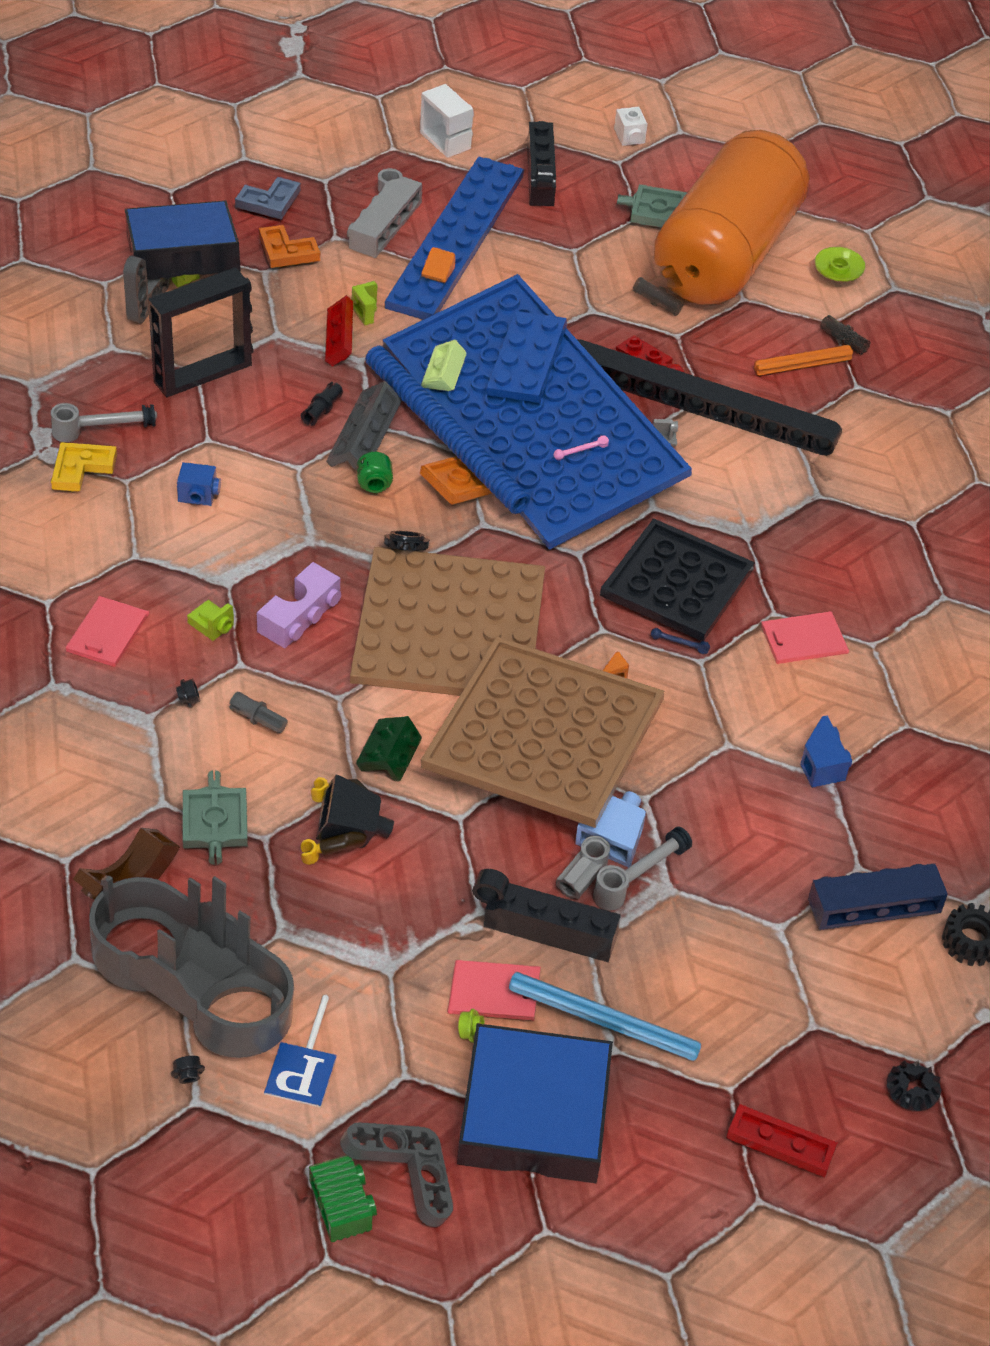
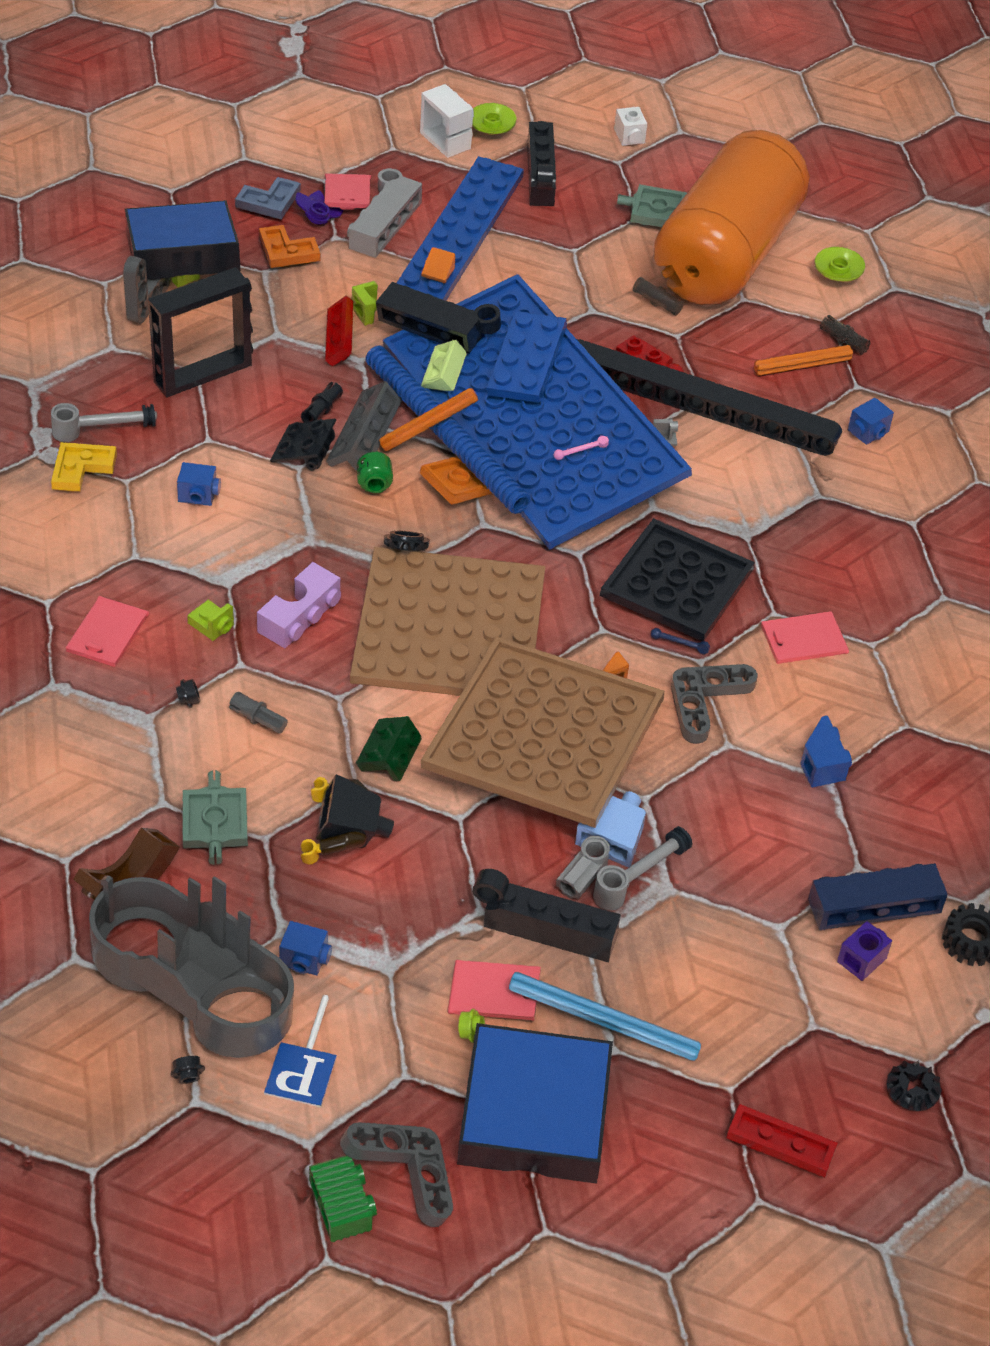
none -> black hinge [270,418,336,471]
none -> blue brick [279,921,332,976]
none -> dark purple plate [295,190,344,224]
none -> coral container [325,173,371,210]
none -> black hinge [376,282,501,354]
none -> orange axle [379,388,478,451]
none -> lime dish [472,103,517,134]
none -> dark grey beam [671,664,758,744]
none -> dark purple brick [837,921,892,981]
none -> blue brick [848,398,894,445]

